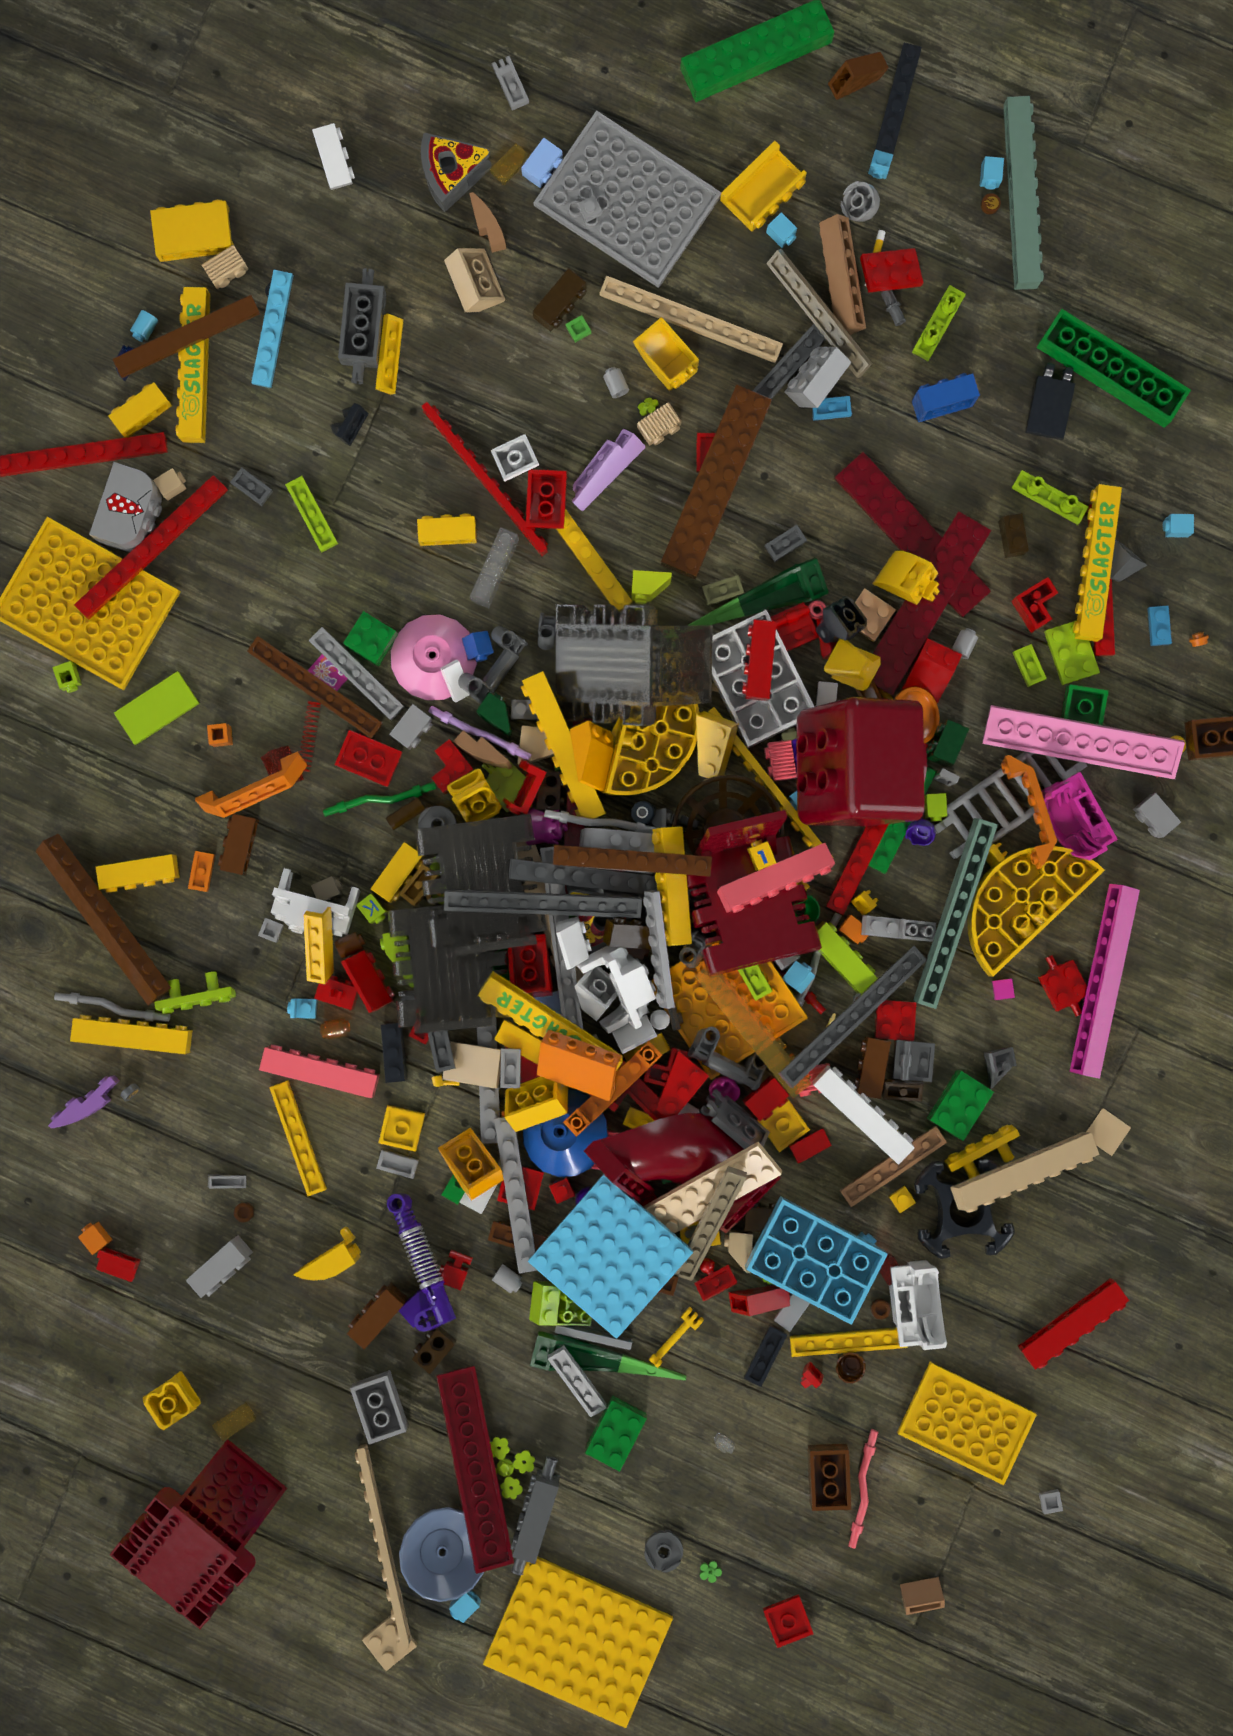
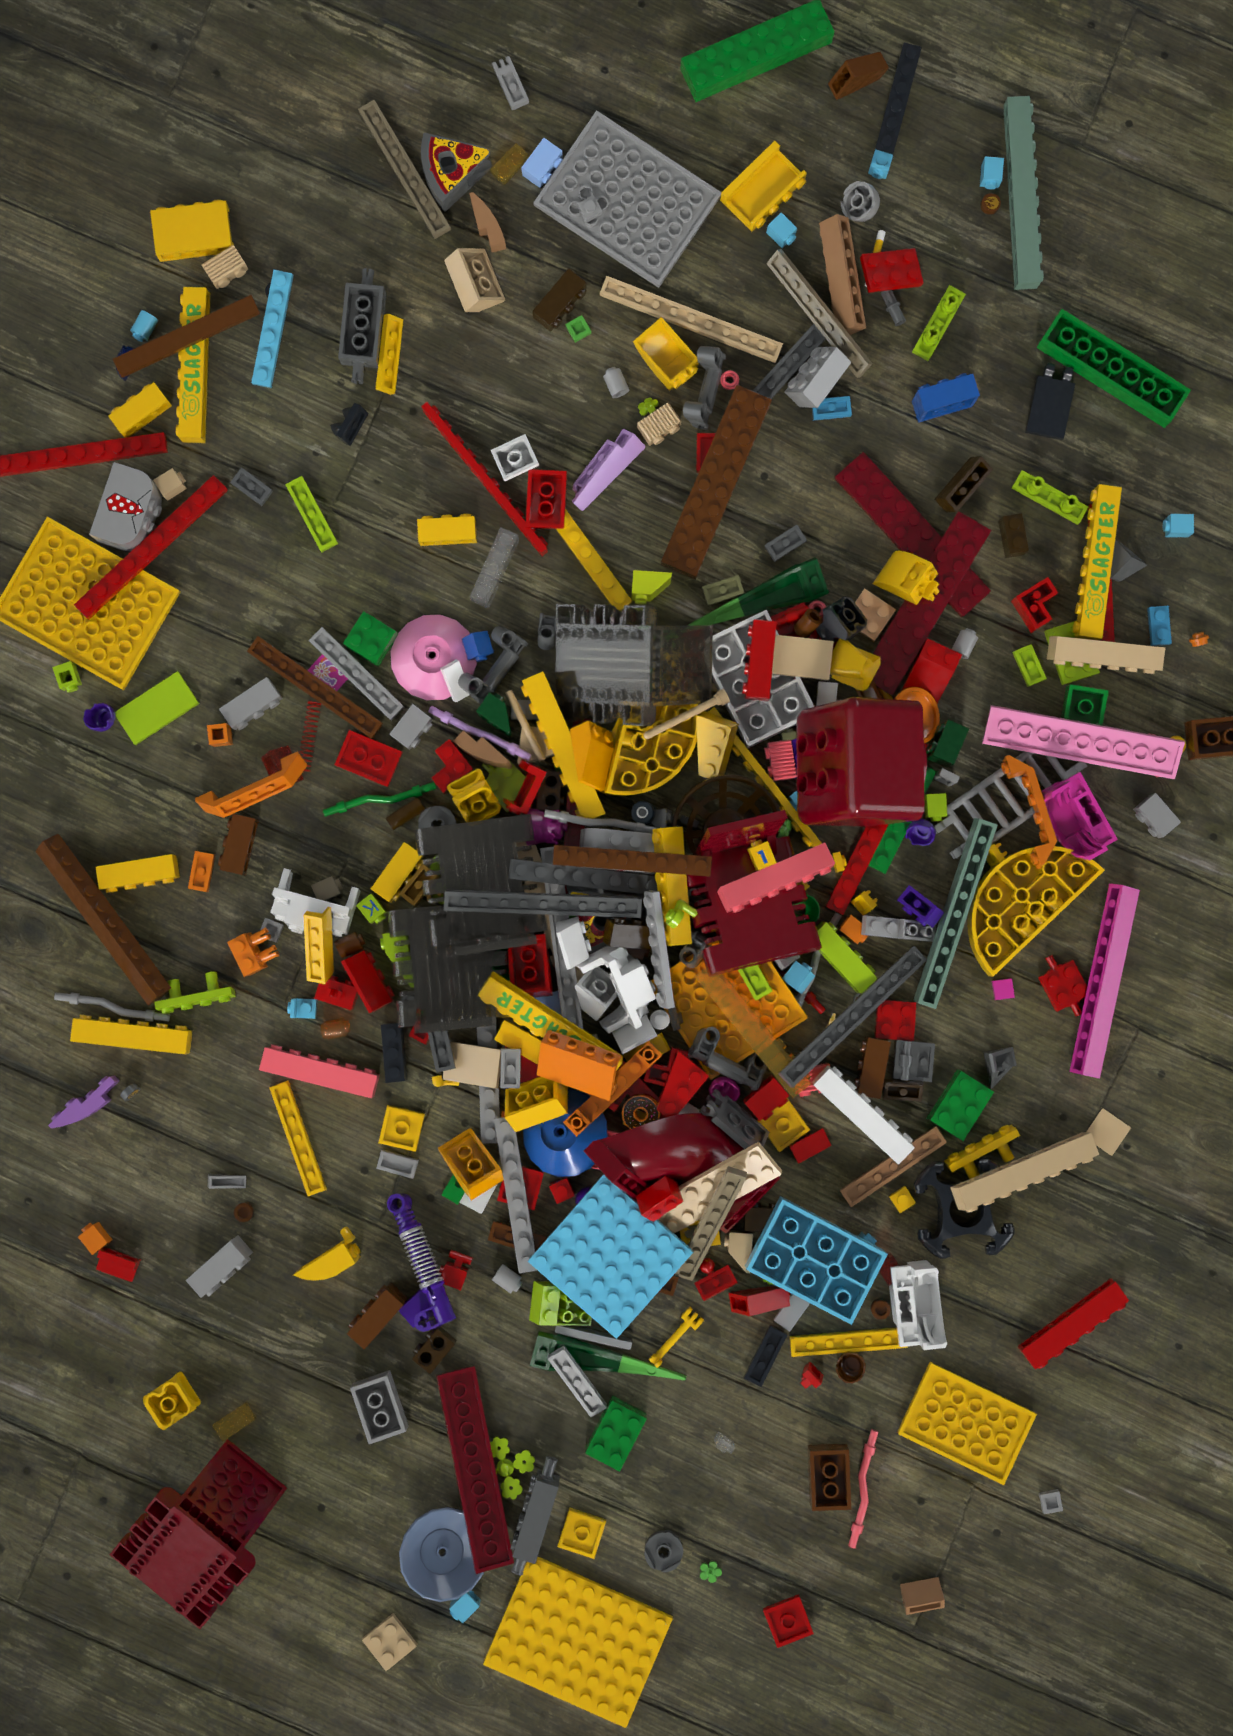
white wedge [312,123,355,190] -> none
tan plate [355,1444,412,1647] -> none
none -> dark purple hair [83,703,115,732]
none -> light grey brick [219,677,283,730]
none -> orange brick [227,928,279,977]
none -> dark tan plate [358,100,451,239]
none -> tan bar [505,690,546,762]
none -> yellow tile [557,1507,606,1559]
none -> tile [622,1094,661,1129]
none -> red brick [636,1176,684,1222]
none -> tan piece [643,689,730,739]
none -> lime plate [665,899,698,928]
none -> dark grey piece [683,346,726,430]
none -> coral plate [720,370,739,390]
none -> tan tile [772,635,834,680]
none -> bright green plant [777,819,792,838]
none -> reddish brown brick [794,609,823,638]
none -> yellow plate [831,852,847,873]
none -> dark purple brick [898,885,945,928]
none -> dark brown brick [934,456,993,513]
none -> tan brick [1047,636,1165,674]

